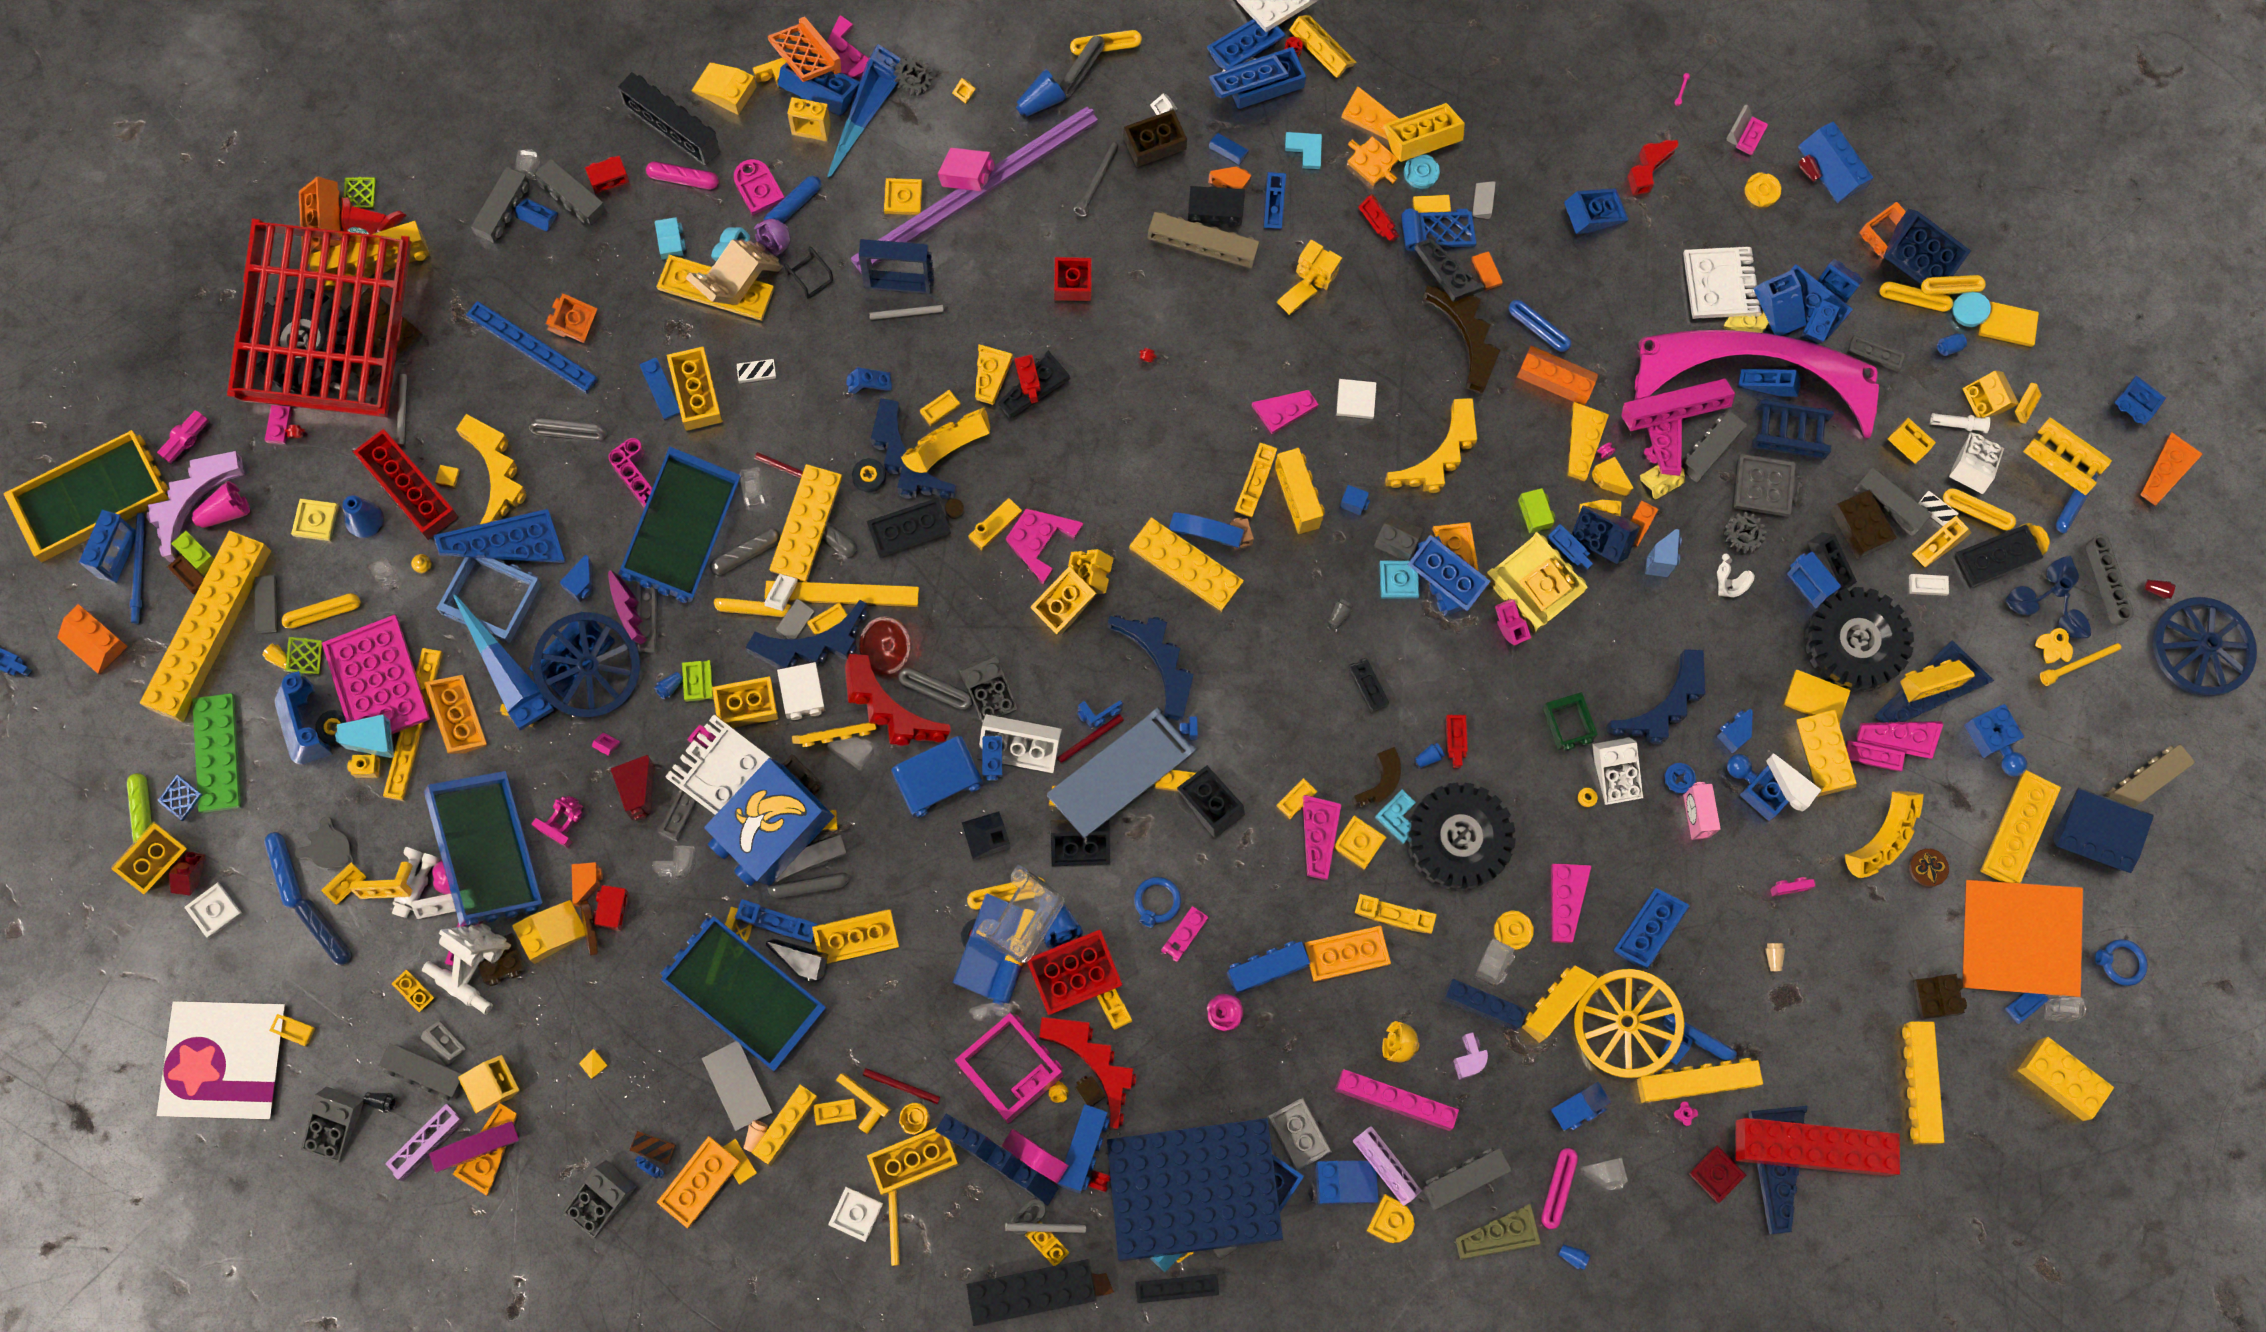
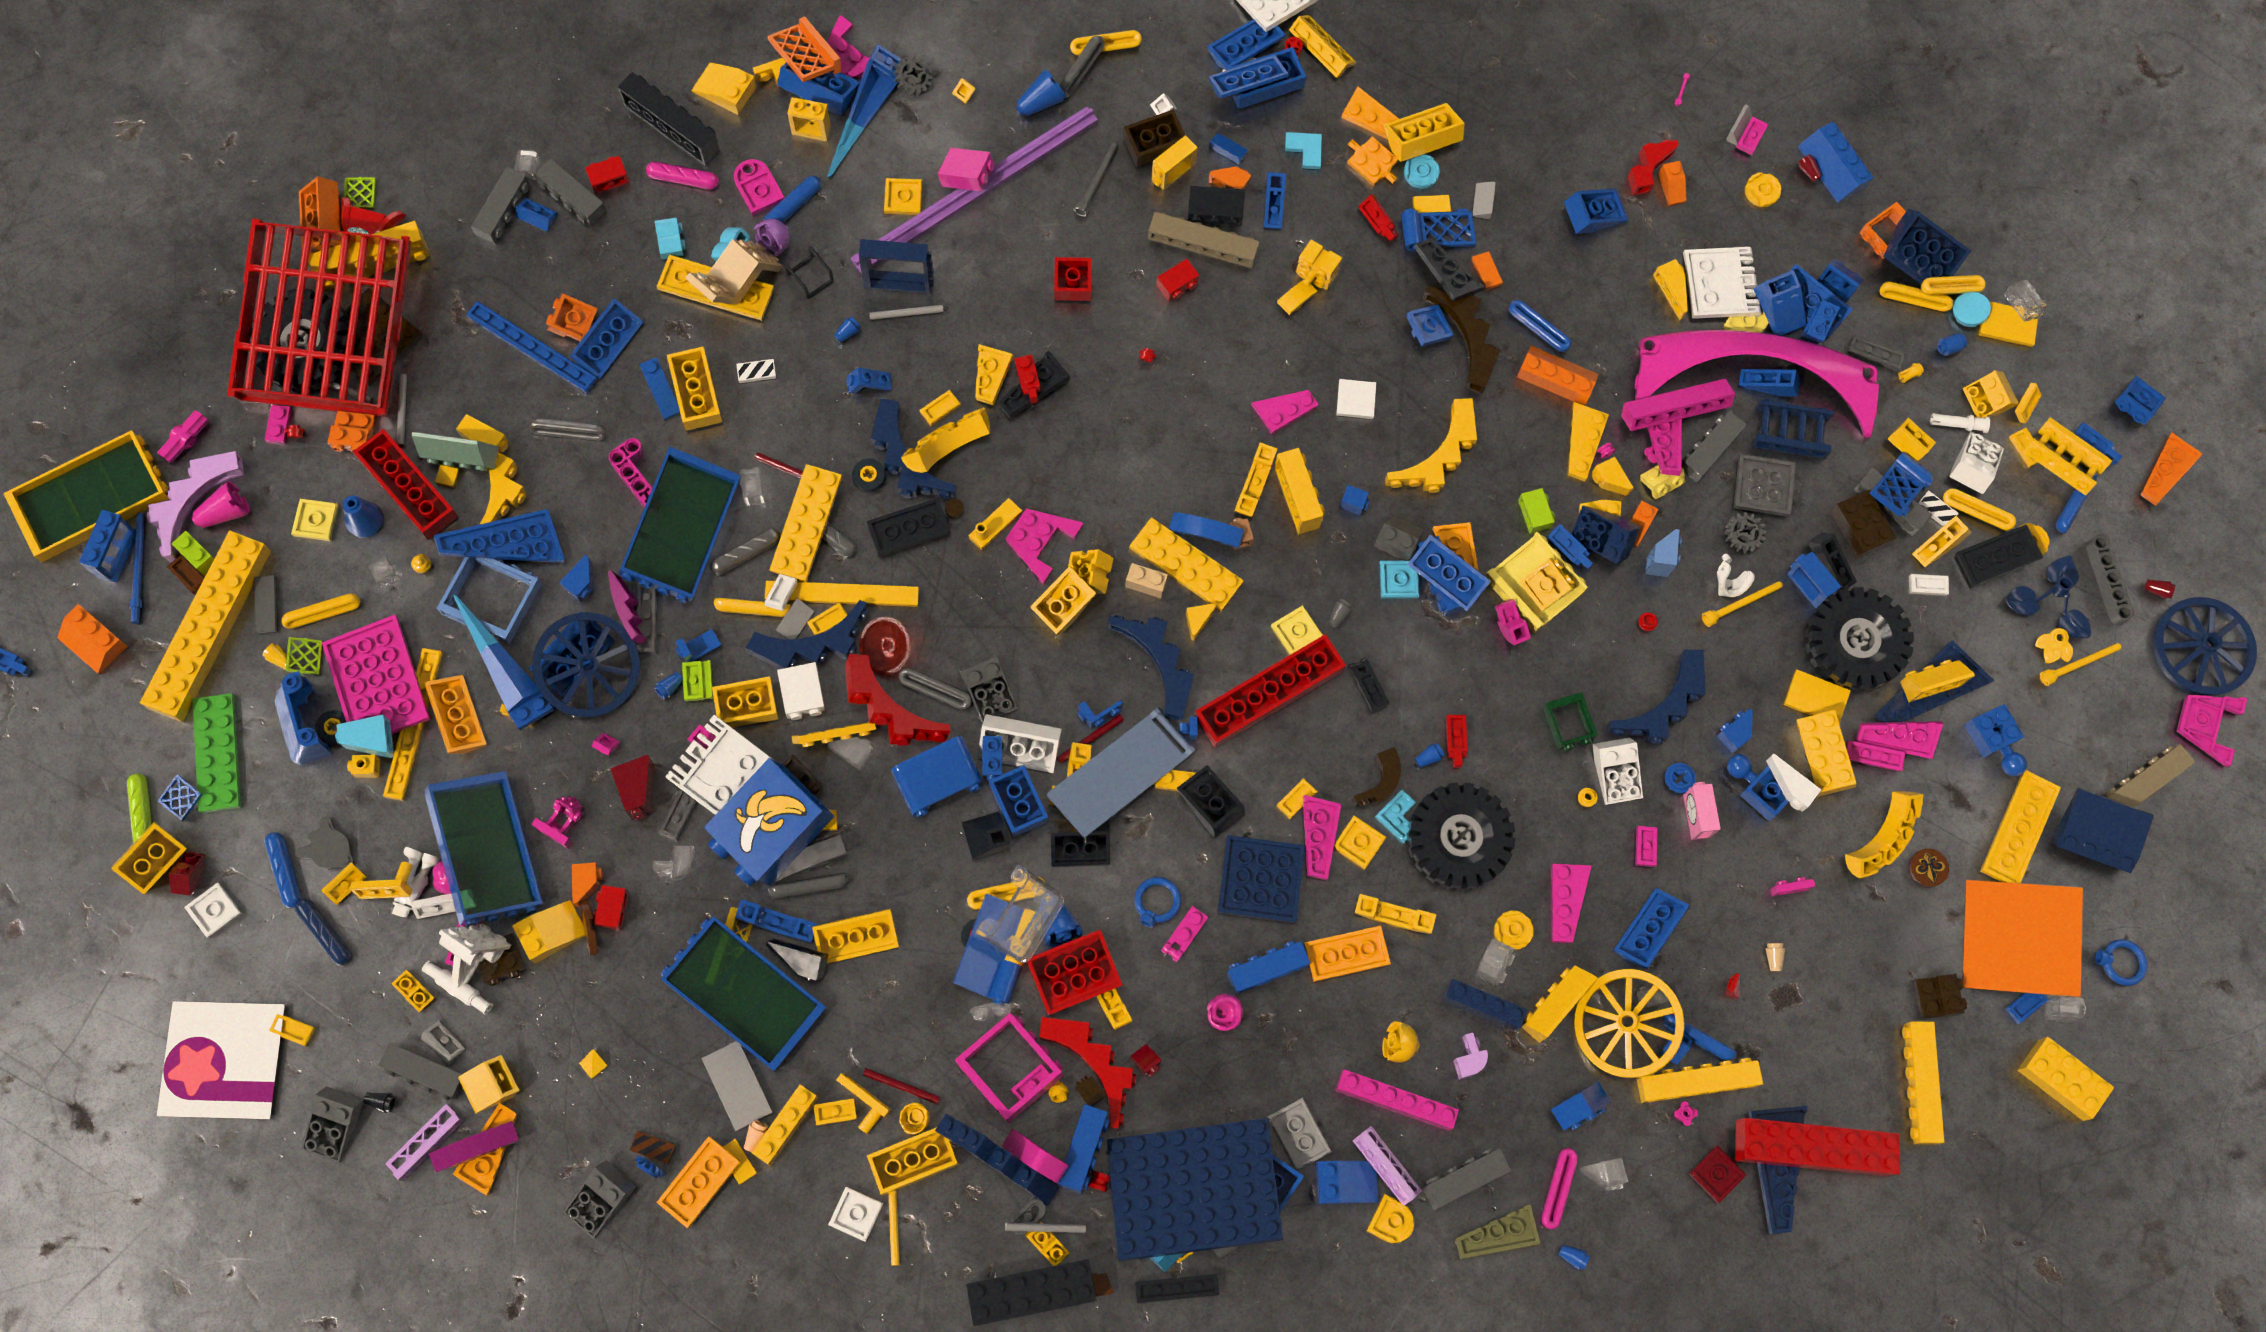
none -> orange plate [327,411,376,452]
none -> sand green slope [412,432,499,471]
none -> blue slope [569,298,644,379]
none -> blue bracket [675,629,721,662]
none -> blue cone [834,316,861,343]
none -> blue brick [989,765,1048,838]
none -> yellow slope [1067,742,1091,777]
none -> tan brick [1125,563,1168,598]
none -> dark red slope [1130,1044,1162,1078]
none -> yellow window [1152,135,1198,190]
none -> red brick [1156,259,1200,301]
none -> yellow slope [1186,604,1216,641]
none -> red brick [1194,634,1346,748]
none -> dark blue plate [1218,835,1305,923]
none -> light yellow tile [1271,606,1323,655]
none -> blue hinge [1406,304,1454,346]
none -> dark pink plate [1635,826,1657,867]
none -> red plate [1638,612,1658,631]
none -> yellow slope [1653,259,1688,320]
none -> orange slope [1658,161,1686,206]
none -> yellow piece [1702,581,1783,627]
none -> red slope [1725,973,1740,999]
none -> blue piece [1869,451,1934,517]
none -> yellow pin [1898,363,1924,383]
none -> clear brick [2004,280,2048,322]
none -> yellow tile [2009,428,2038,468]
none -> blue hinge [2074,423,2123,466]
none -> dark pink wing [2177,695,2248,767]

